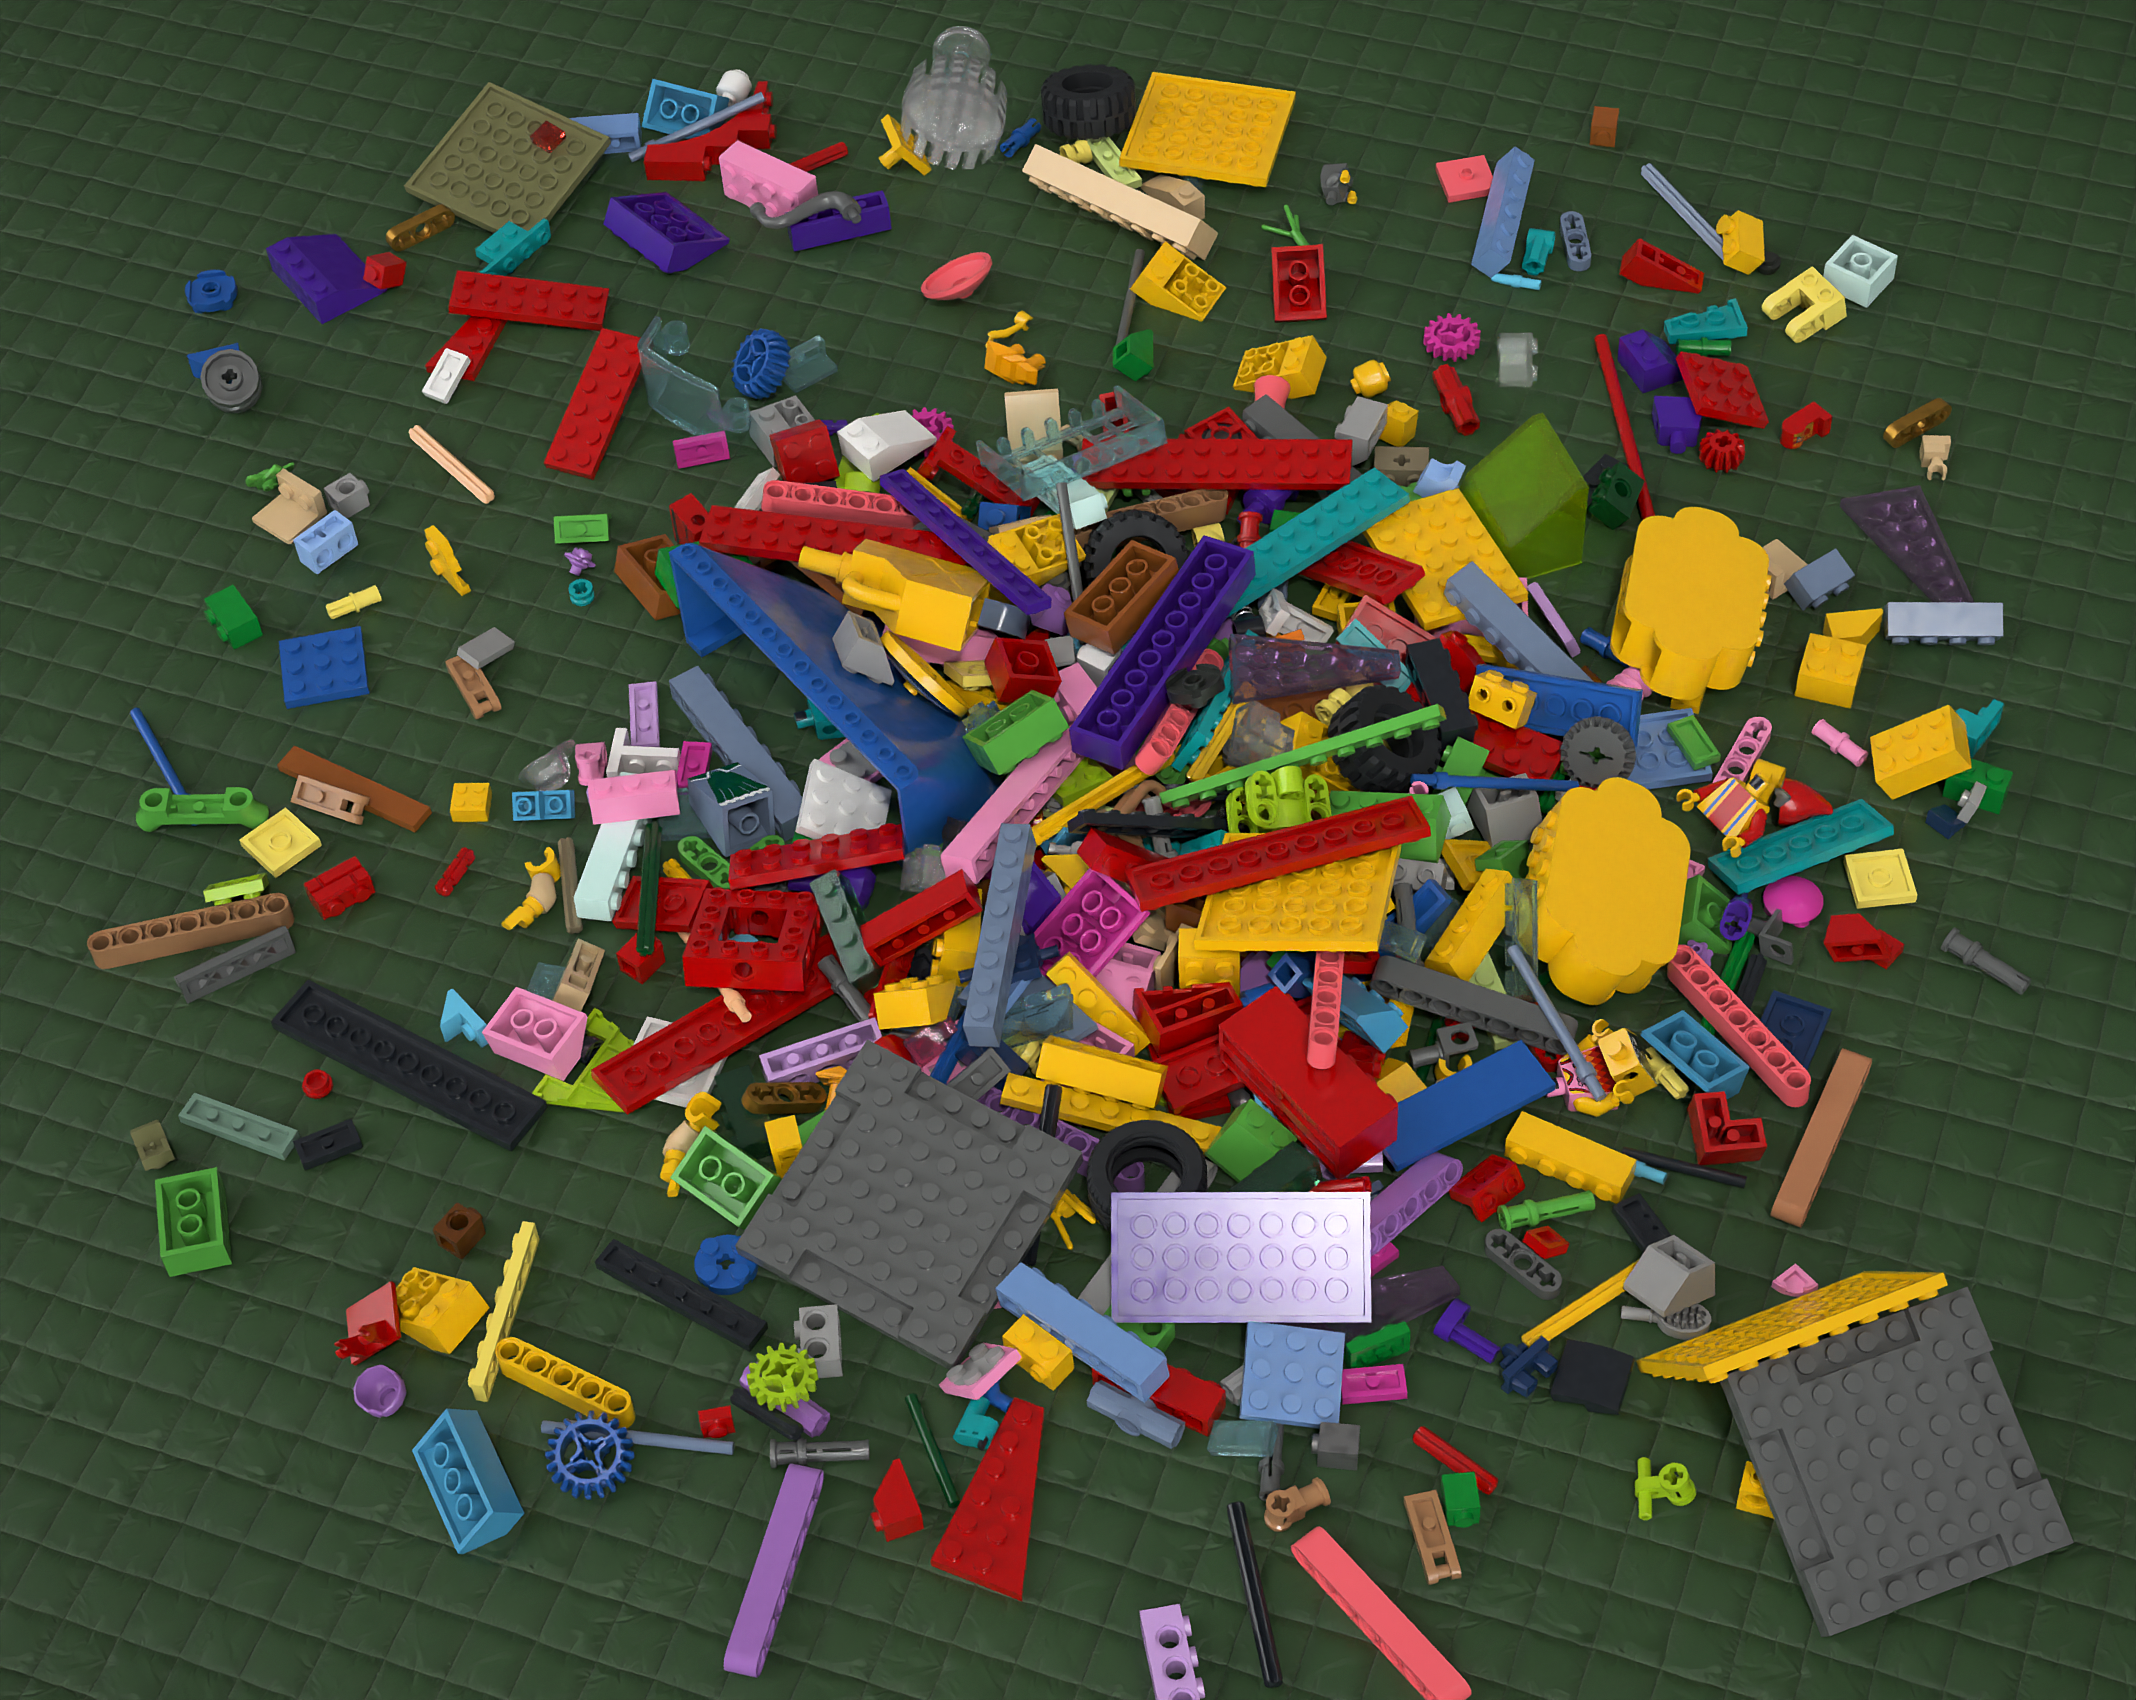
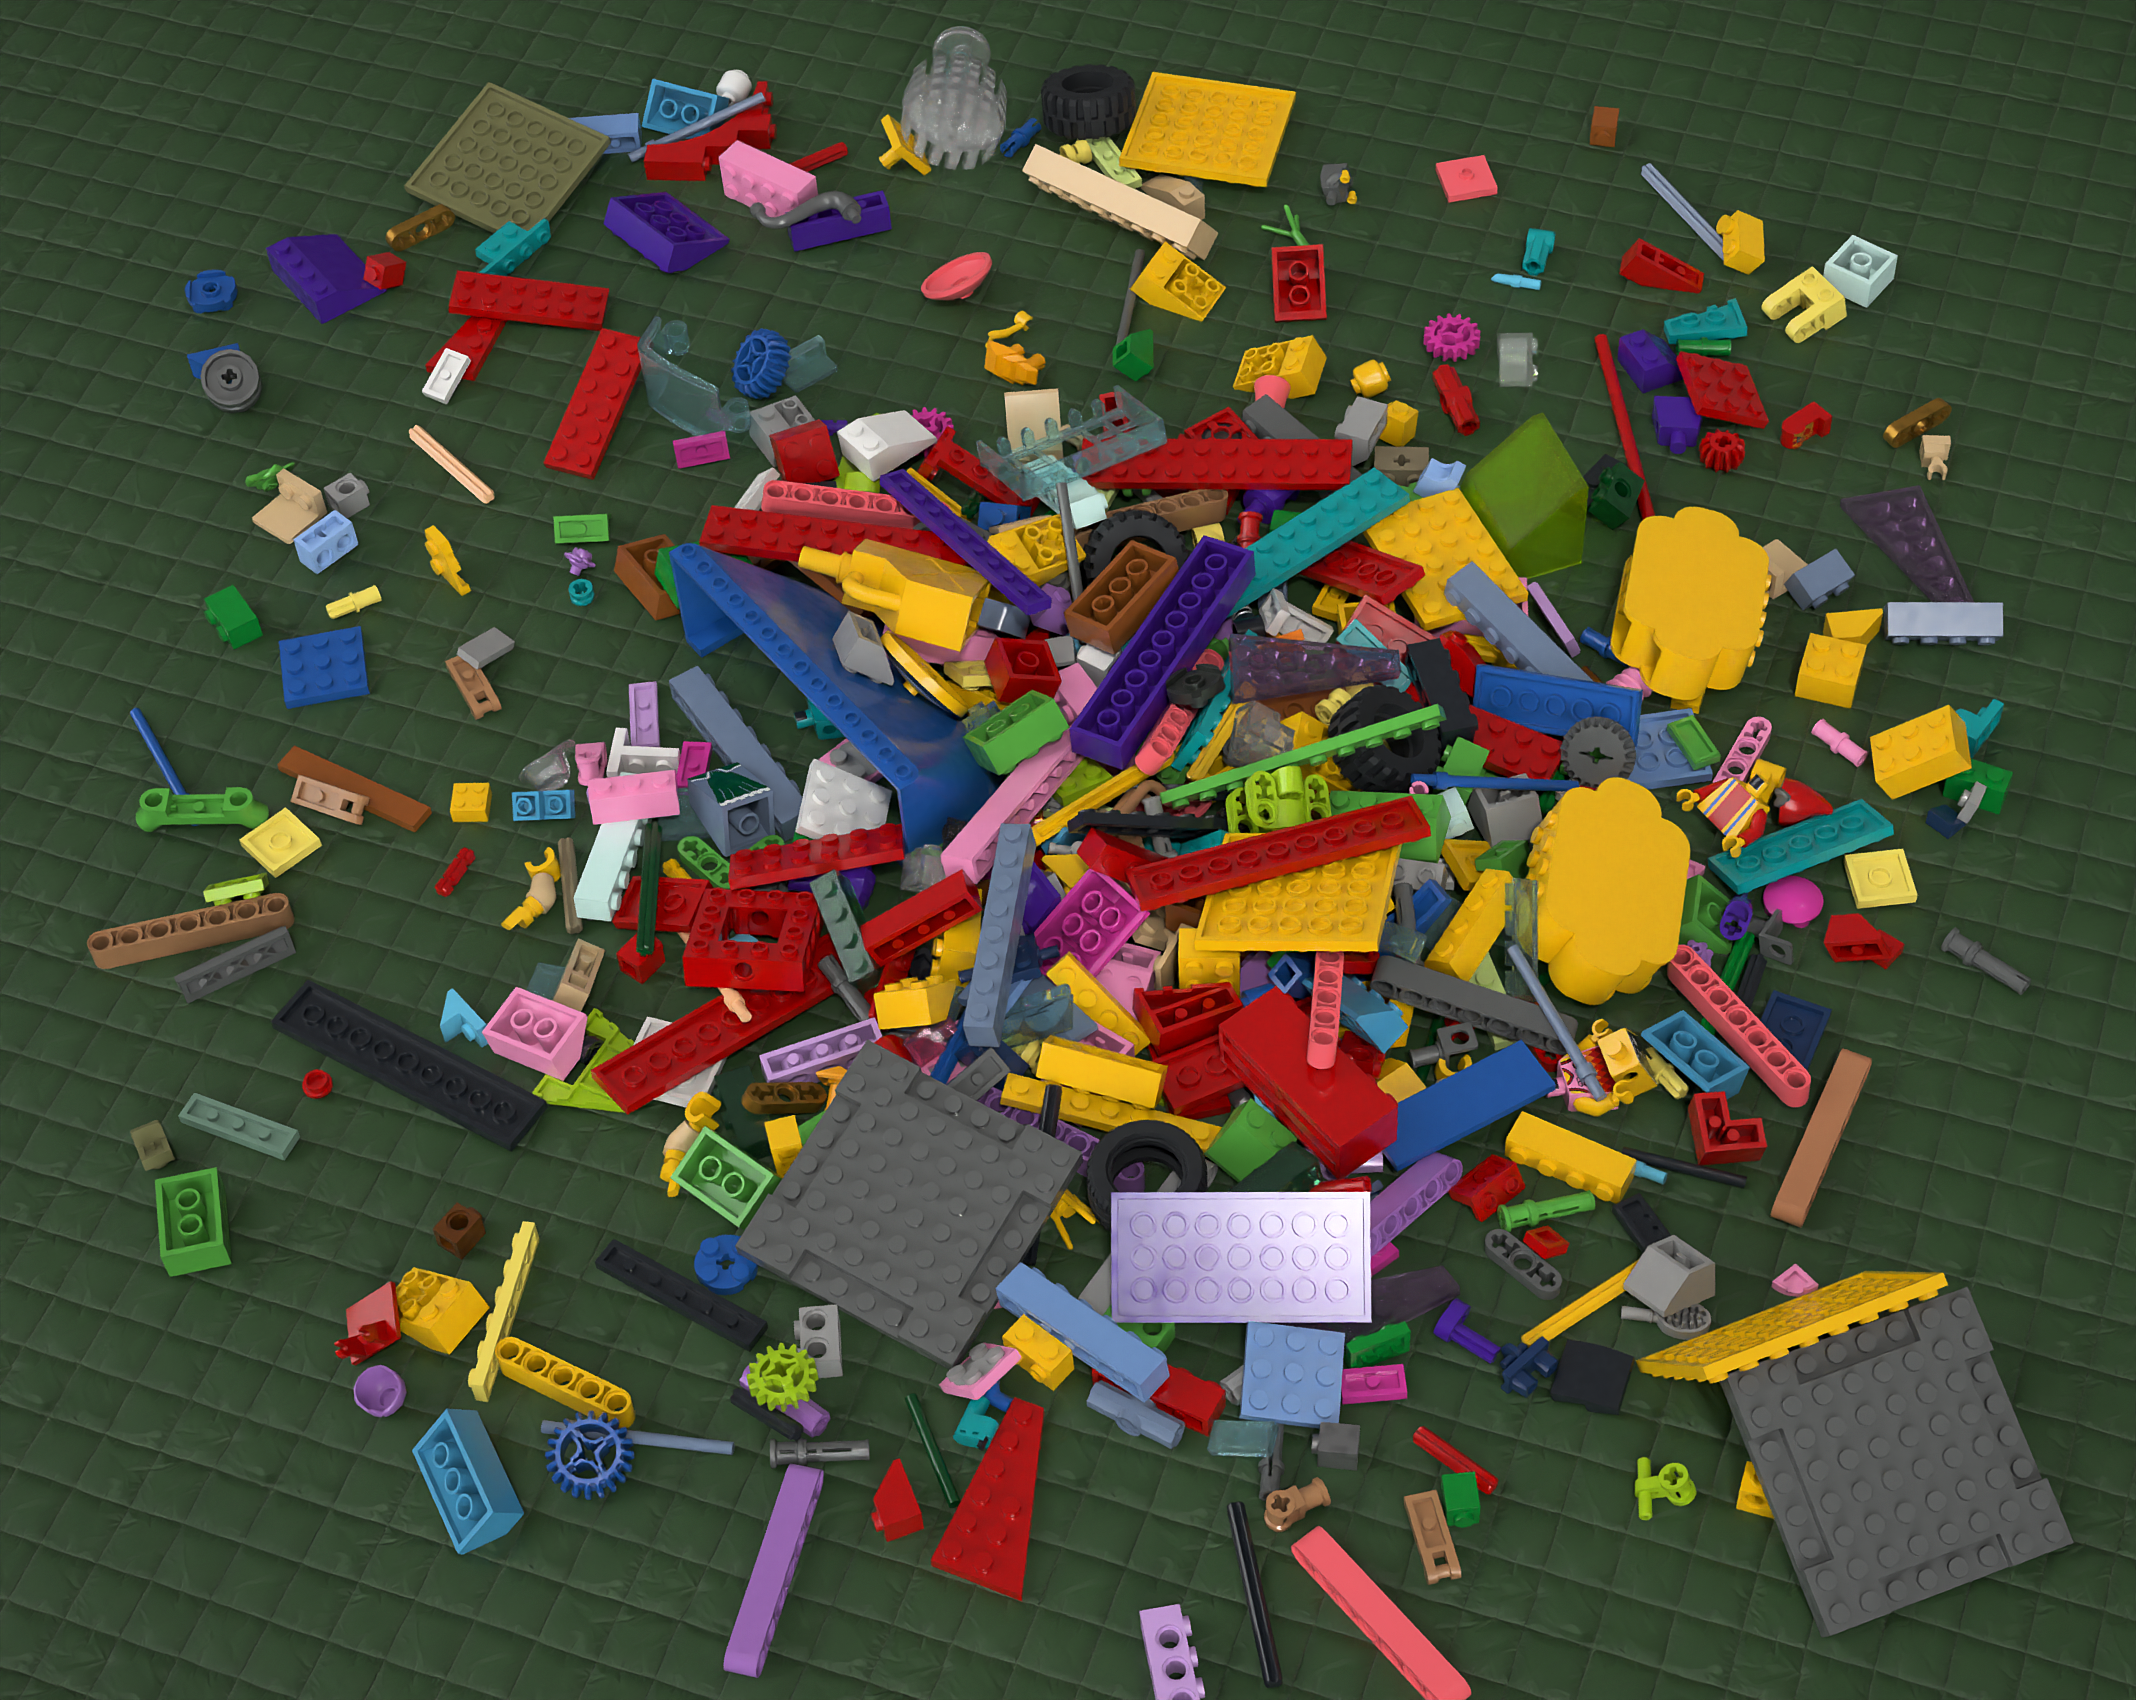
black plate [293,1118,363,1171] -> none
red brick [304,856,375,920] -> none
clear red plate [530,120,566,153] -> none
red torso [669,493,709,545] -> none
red plate [698,1405,736,1438] -> none
yellow brick [1468,670,1537,729] -> none
medium blue brick [1471,146,1535,278] -> none
sand blue beam [1560,211,1591,271] -> none
pearl dark grey plate [1757,251,1781,275] -> none

